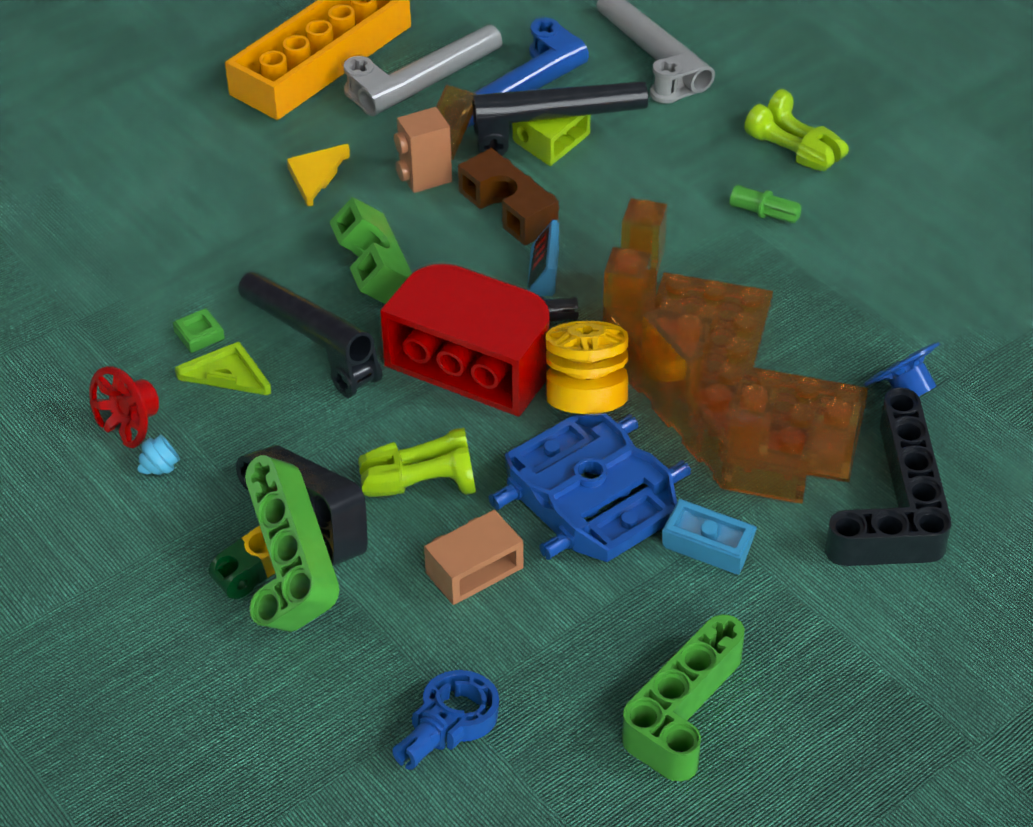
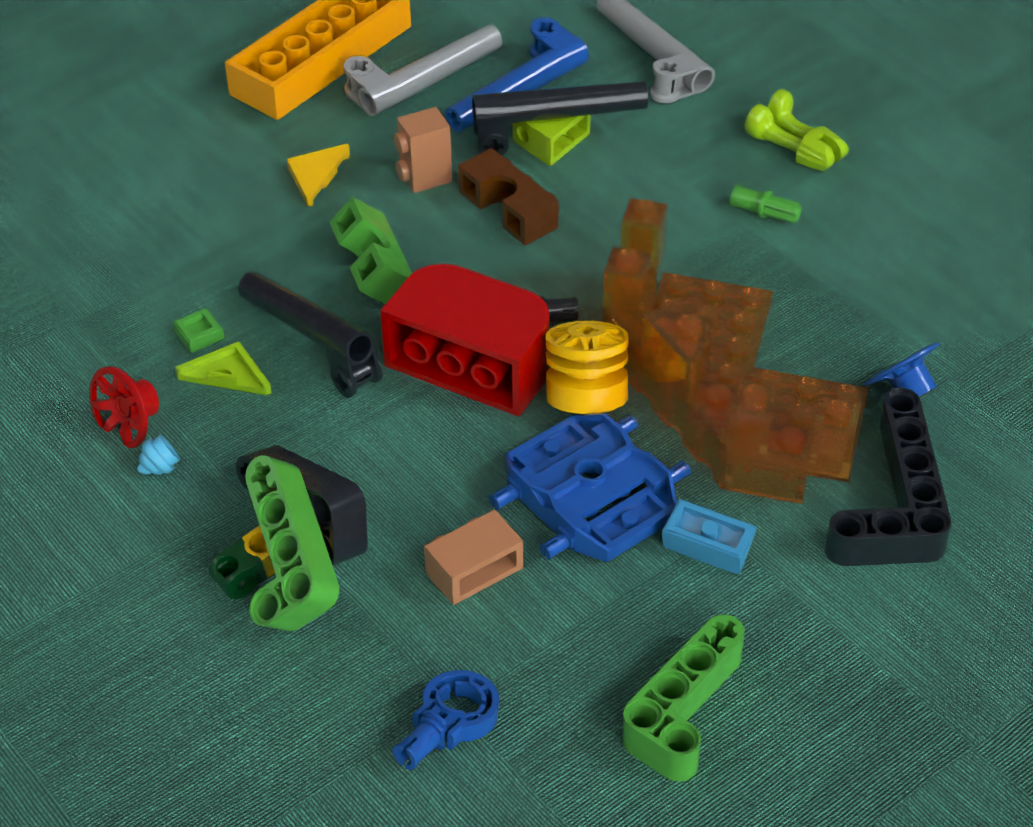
lime piece [358,427,476,497] -> none
clear orange tile [436,85,477,160] -> none
dark azure slope [527,220,559,296] -> none

